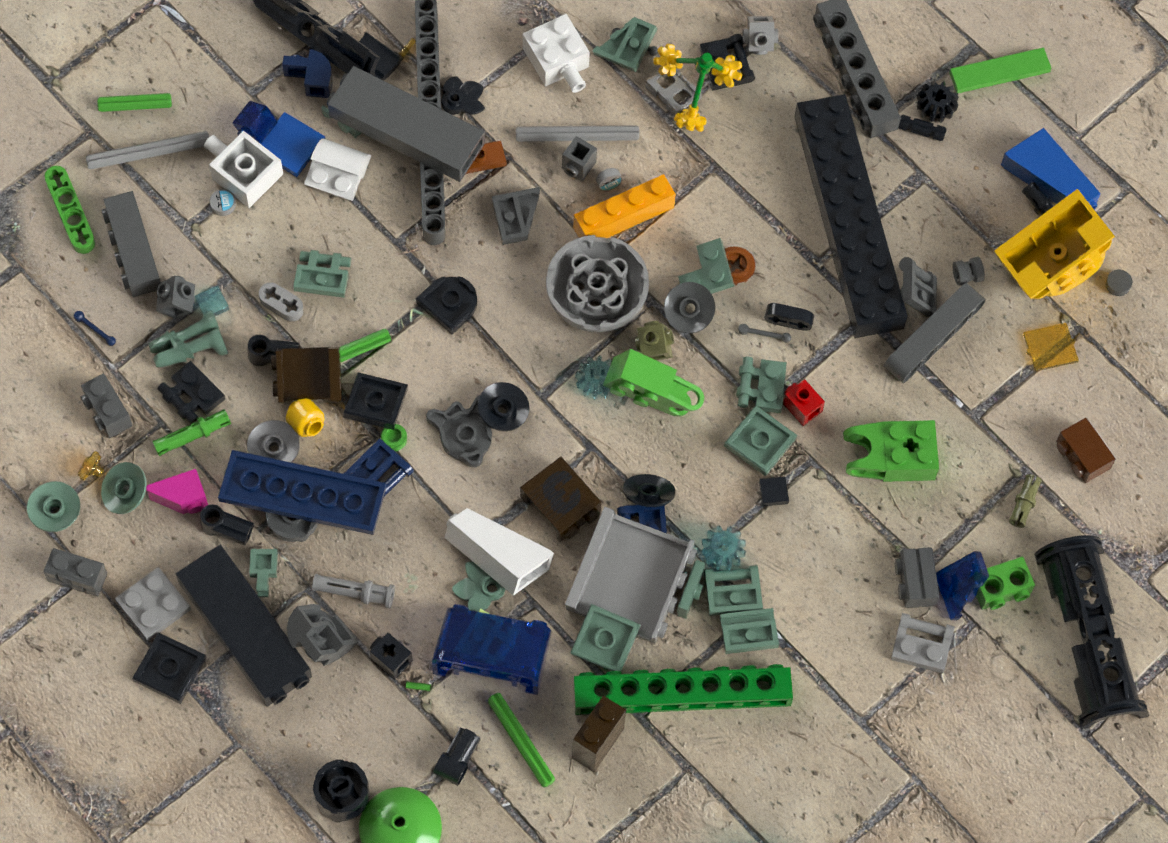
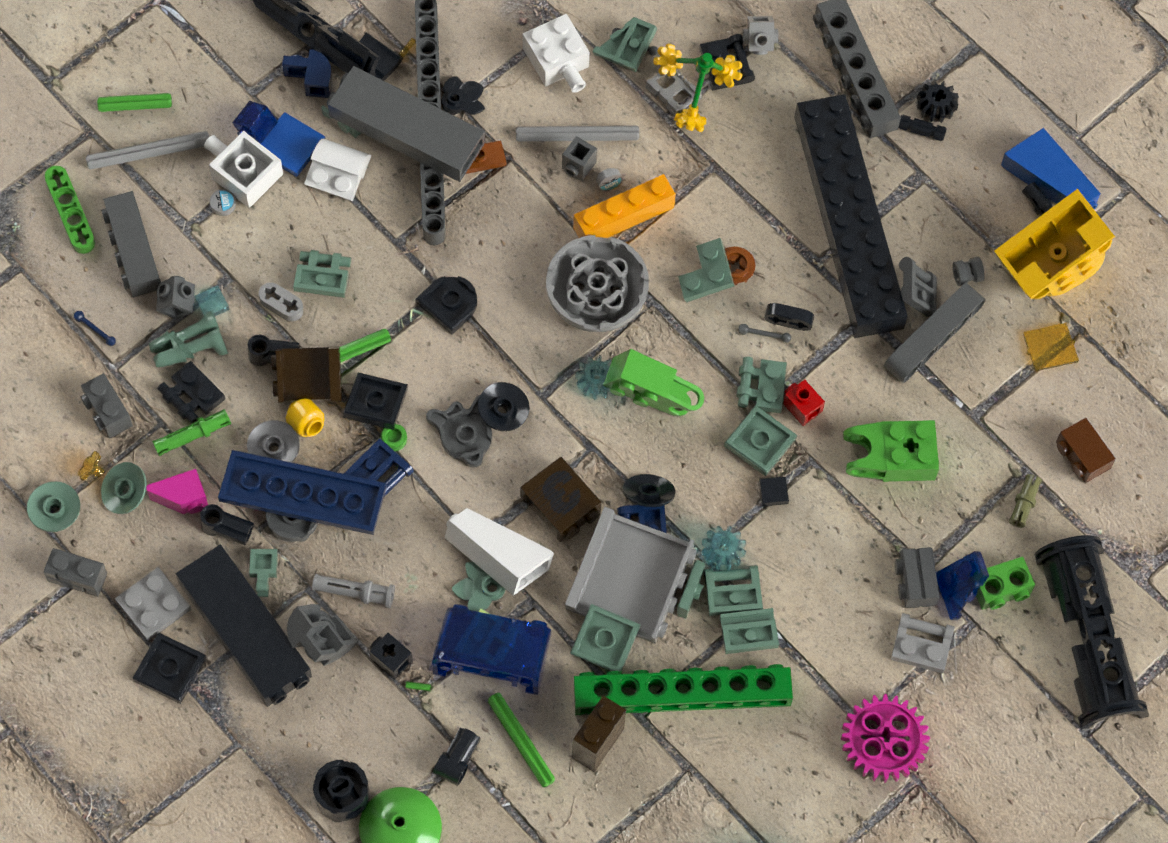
dark grey wing [492,187,540,245] -> none
olive brick [635,321,674,361] -> none
dark grey dish [664,282,715,333] -> none
bright green tile [949,47,1052,93] -> none
dark grey tile [1106,269,1133,296] -> none
none -> dark pink gear [841,694,930,783]

